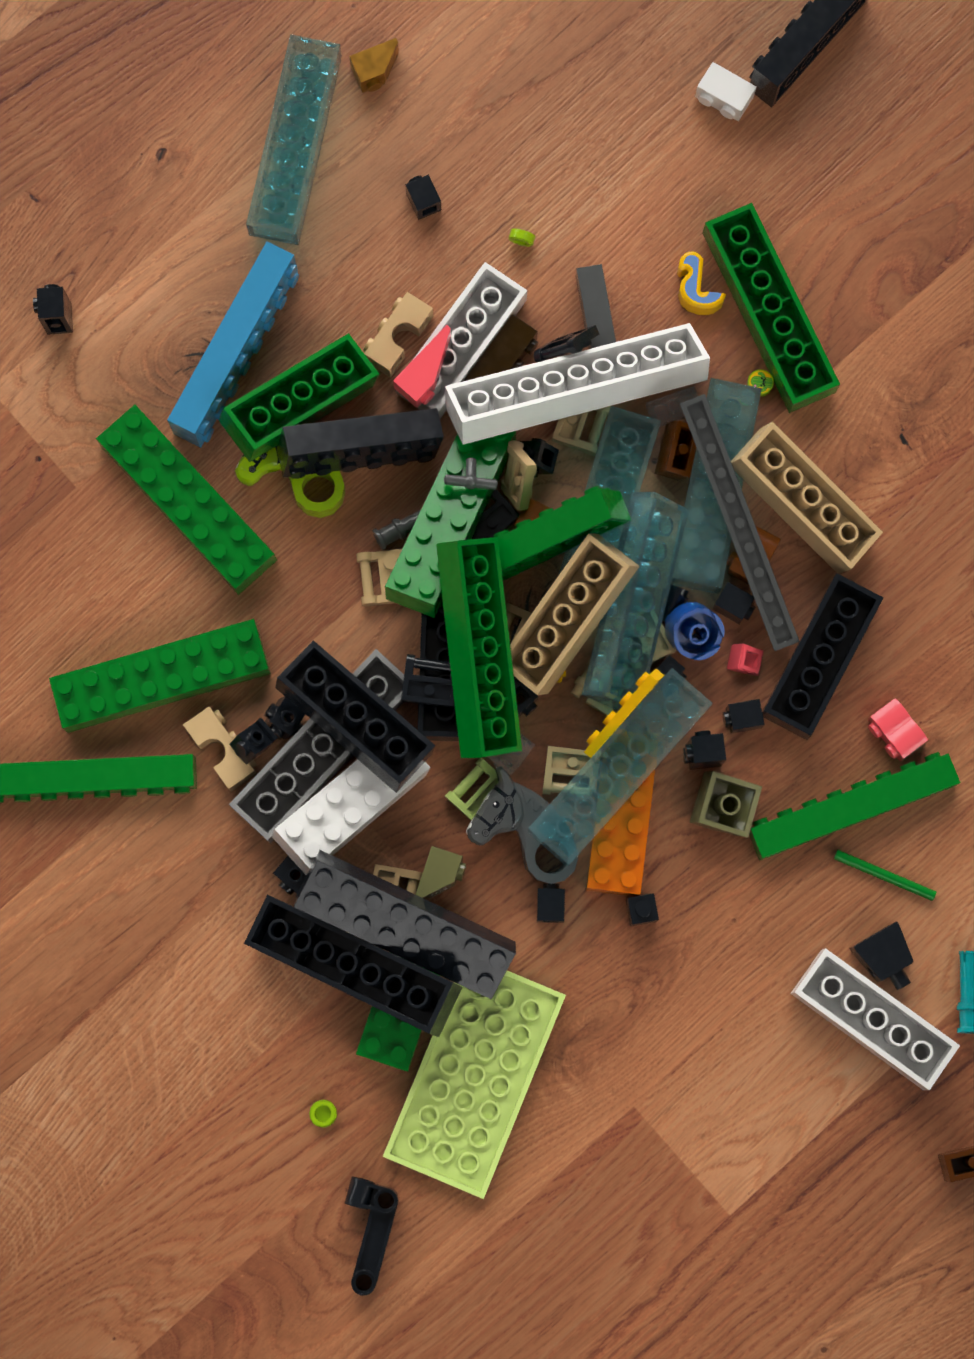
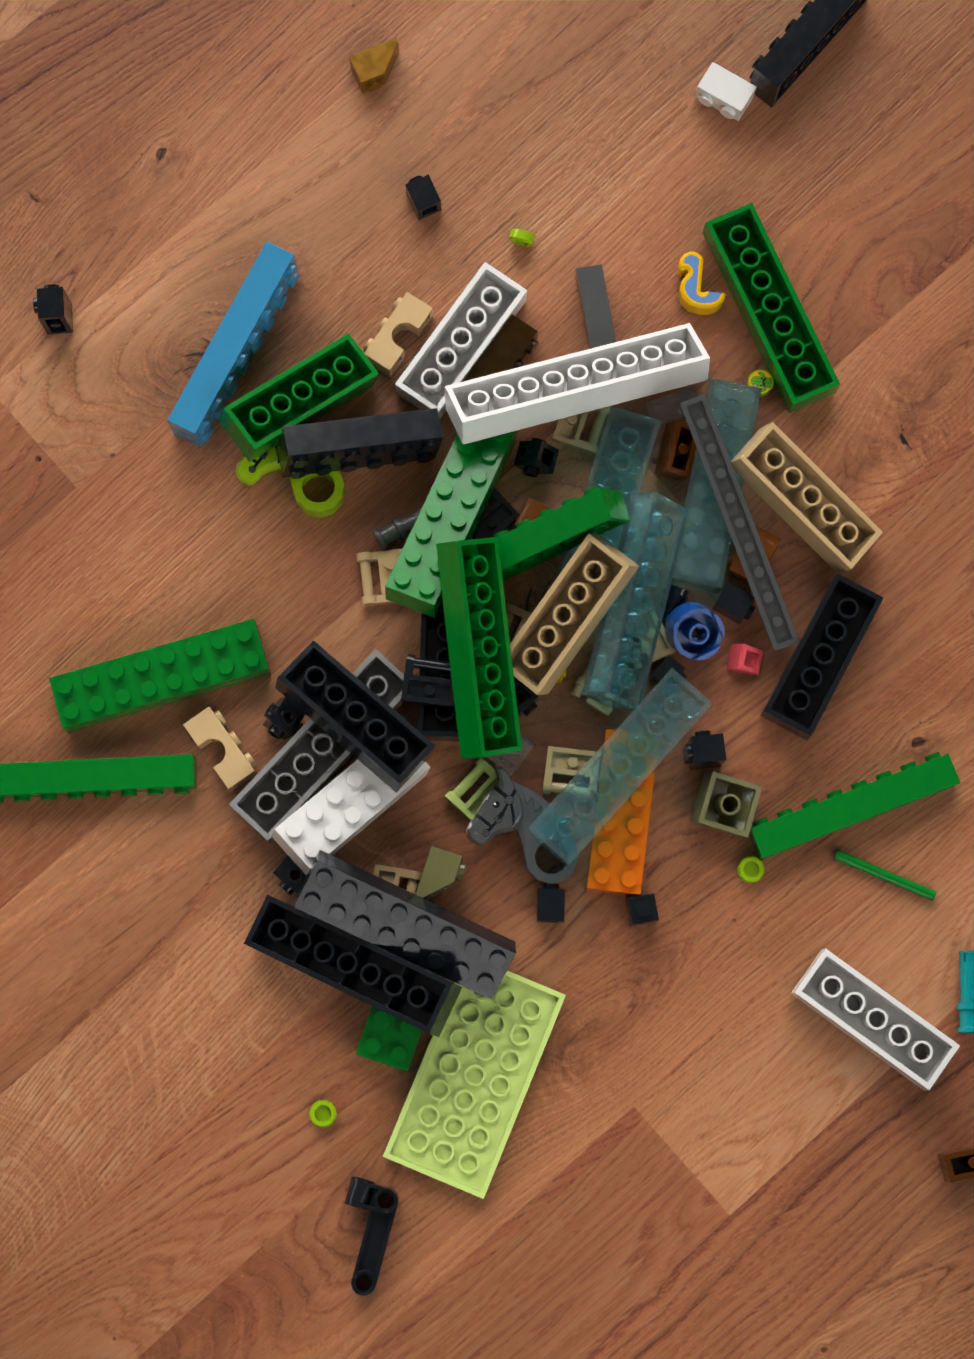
green brick [96,404,277,595] -> none
black brick [229,718,278,764] -> none
clear light blue brick [246,34,342,245] -> none
coral slope [393,325,451,408] -> none
dark grey piece [444,457,498,490] -> none
tan plate [501,440,537,510] -> none
black plate [534,325,600,363] -> none
yellow plate [584,668,665,759] -> none
black brick [723,699,765,734] -> none
black torso [849,921,913,990] -> none
coral brick [868,698,928,762] -> none
none -> lime tile [737,856,765,884]

